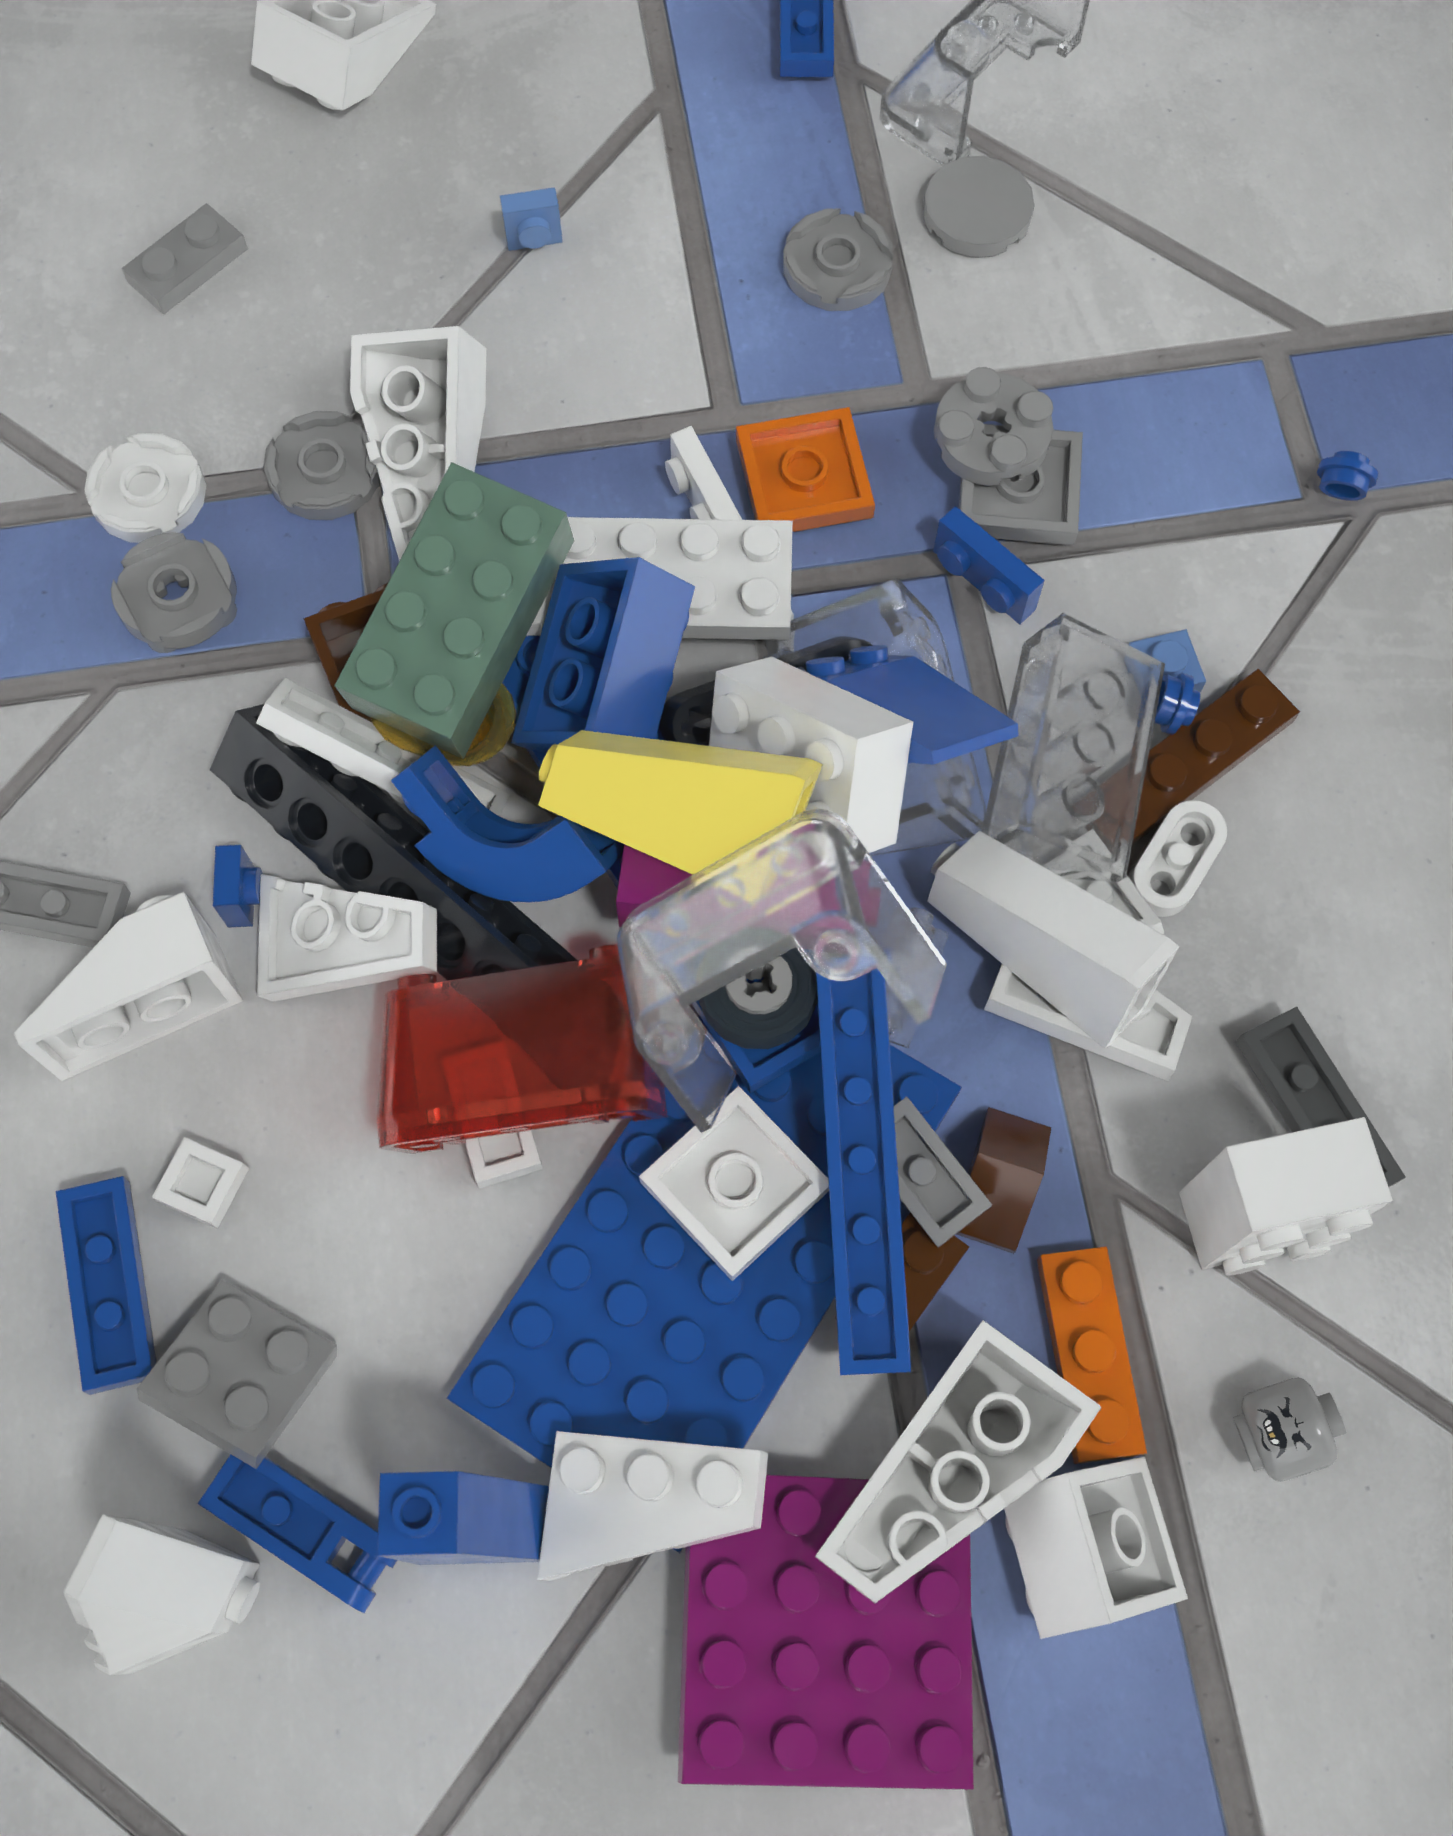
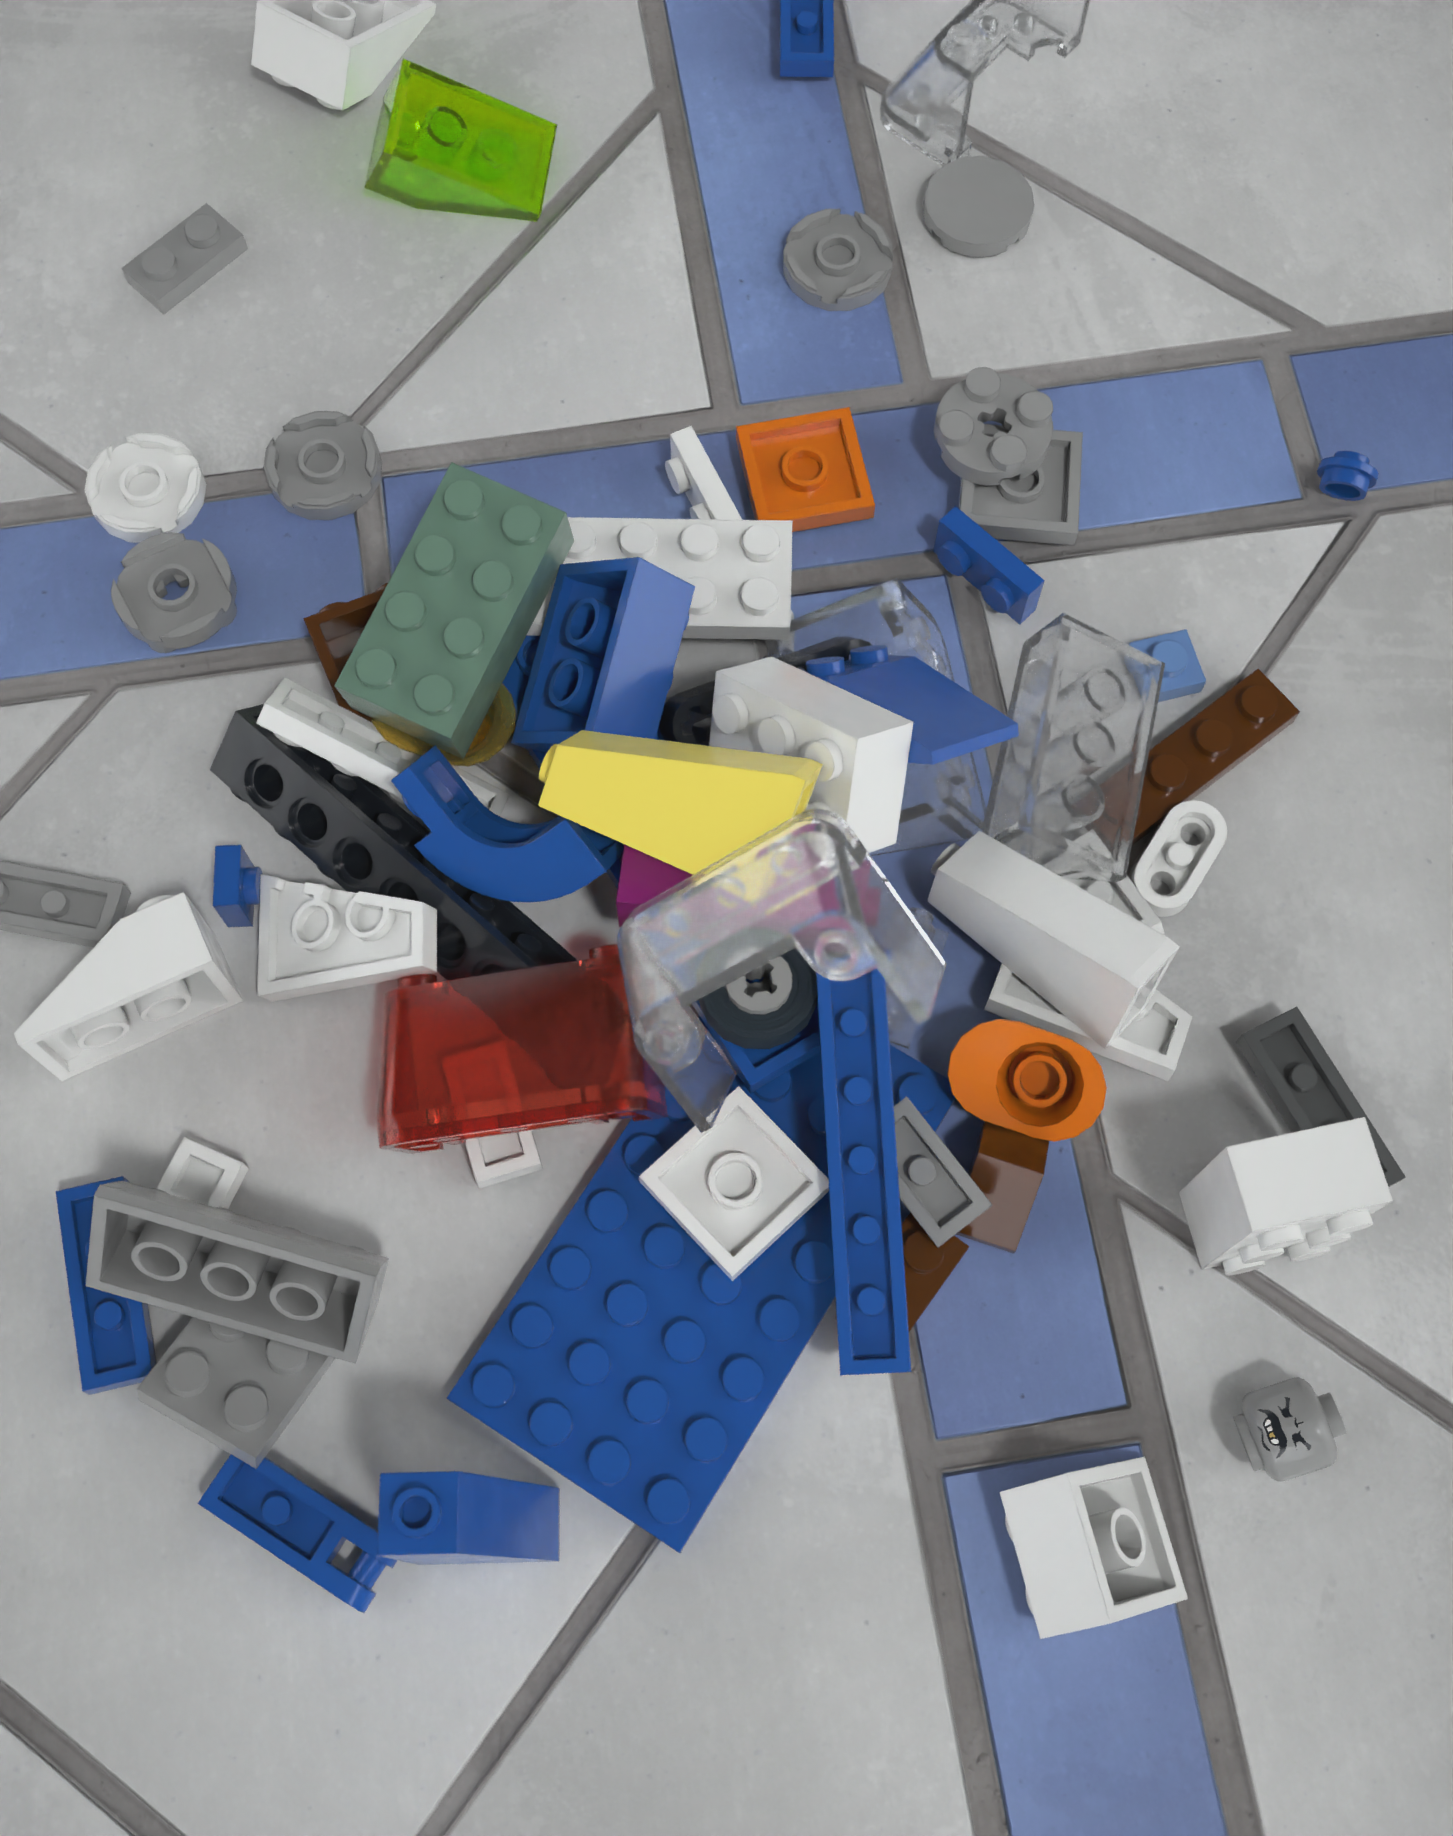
white wedge [63,1514,260,1675] -> none
white wedge [350,326,487,561] -> none
medium blue plate [500,187,563,251] -> none
white wing [537,1431,768,1581] -> none
magenta plate [678,1475,974,1790] -> none
white wedge [815,1320,1102,1604] -> none
orange plate [1037,1246,1147,1465] -> none
blue plate [1148,673,1201,735] -> none
none -> light grey slope [86,1181,389,1364]
none -> clear neon green slope [364,58,557,222]
none -> orange piece [947,1019,1107,1142]

